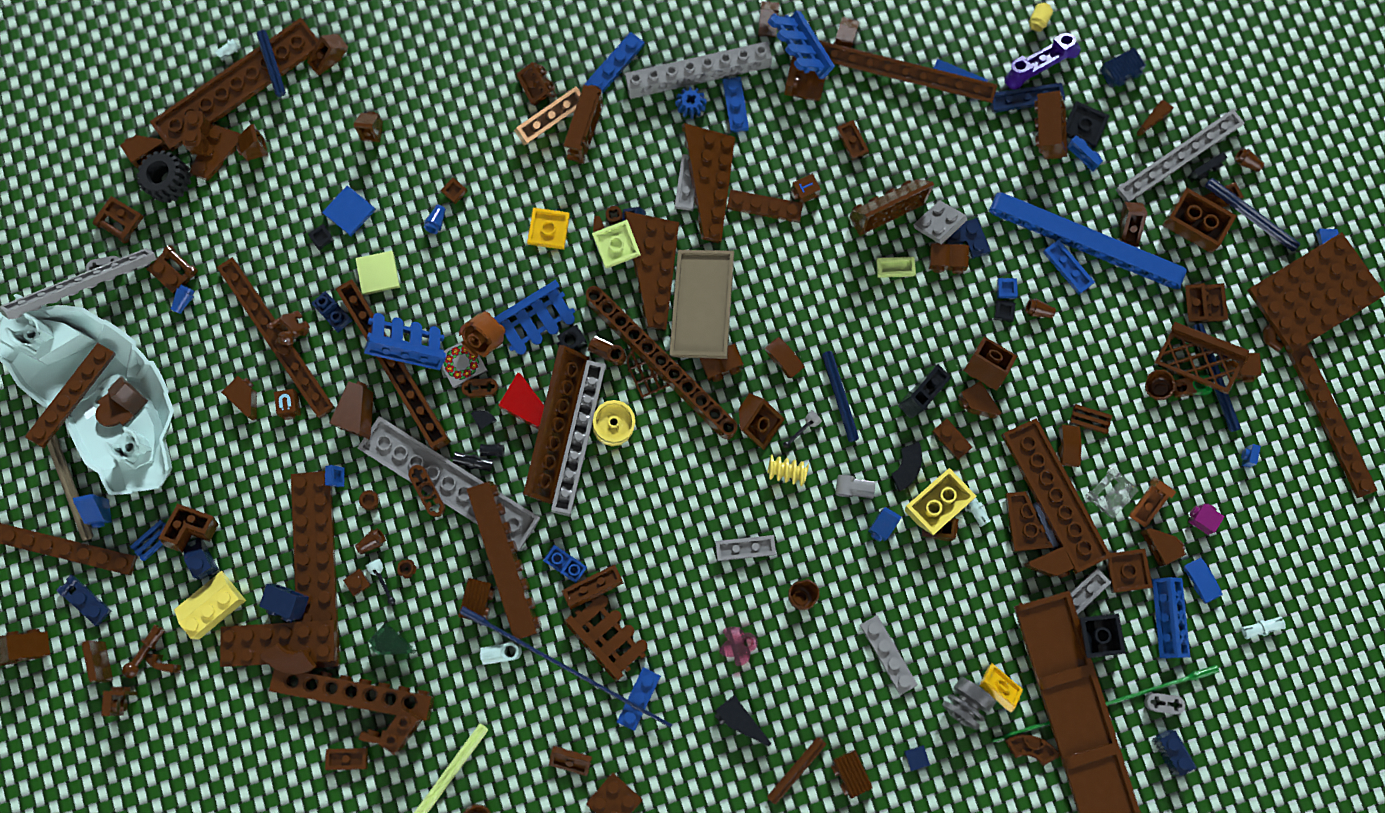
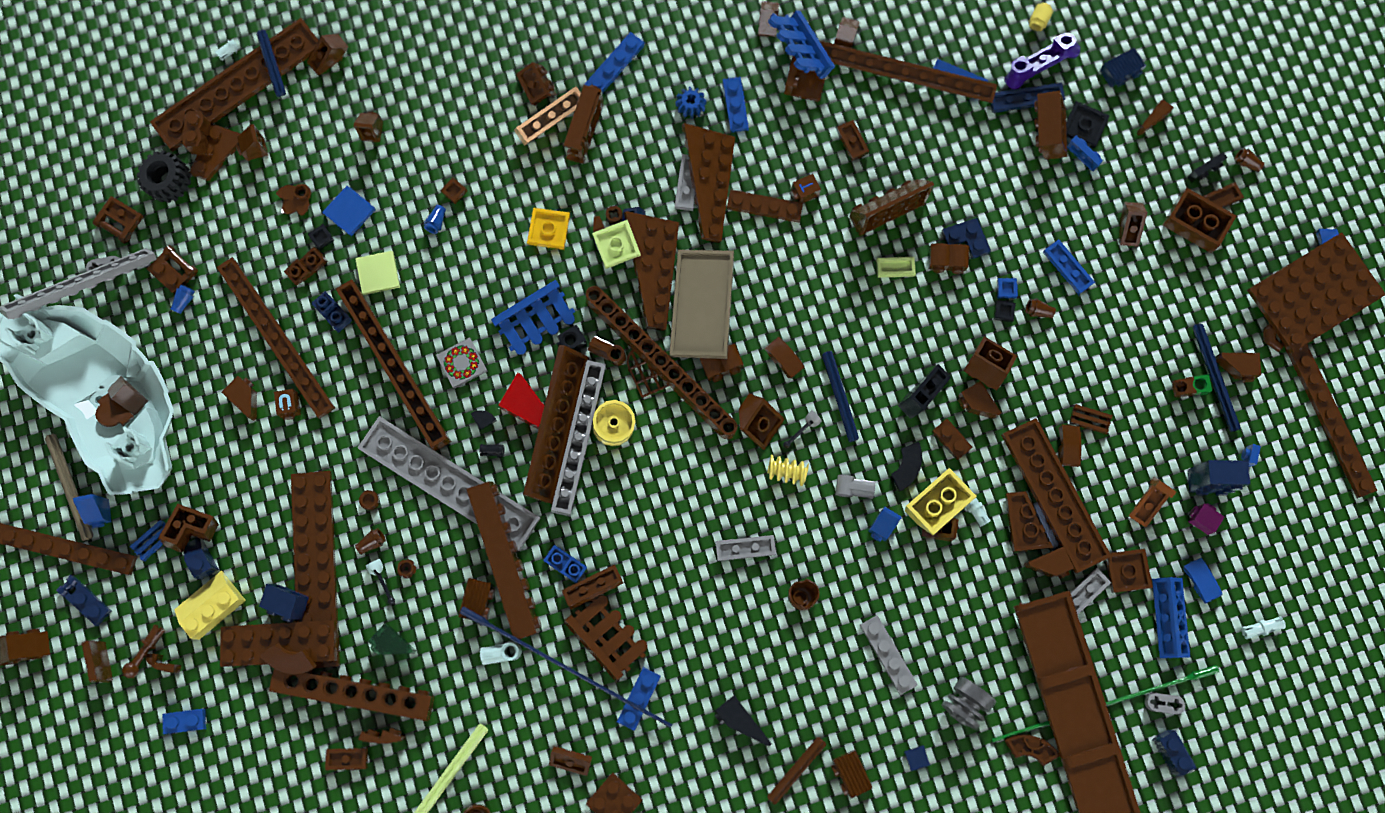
reddish brown plate [25,343,116,449] -> none
reddish brown bracket [101,687,137,716] -> none
reddish brown slope [120,135,170,169] -> none
reddish brown animal [267,311,310,346] -> none
blue plate [325,465,345,487] -> none
reddish brown slope [329,381,374,439] -> none
reddish brown plate [343,569,371,596] -> none
blue fence [364,313,446,371] -> none
reddish brown brick [378,708,423,755] -> none
reddish brown beam [408,465,446,517] -> none
black pin [453,451,493,472] -> none
dark orange brick [459,311,505,357] -> none
reddish brown beam [461,378,499,398] -> none
light grey brick [625,41,772,99] -> none
clear pink plate [719,627,758,666] -> none
light grey plate [914,200,967,244] -> none
yellow tile [979,664,1023,713] -> none
blue beam [989,192,1187,289] -> none
black slope [1079,613,1126,658] -> none
clear plate [1085,467,1139,519] -> none
light grey plate [1116,109,1244,202] -> none
reddish brown slope [1140,528,1186,567] -> none
reddish brown hair [1145,370,1175,400] -> none
reddish brown fence [1154,322,1249,394] -> none
reddish brown slope [1185,283,1228,323] -> none
dark blue axle [1205,178,1300,252] -> none
none -> blue plate [162,709,206,734]
none -> reddish brown plate [276,184,312,216]
none -> reddish brown slope [284,247,328,285]
none -> dark blue brick [1188,460,1250,496]

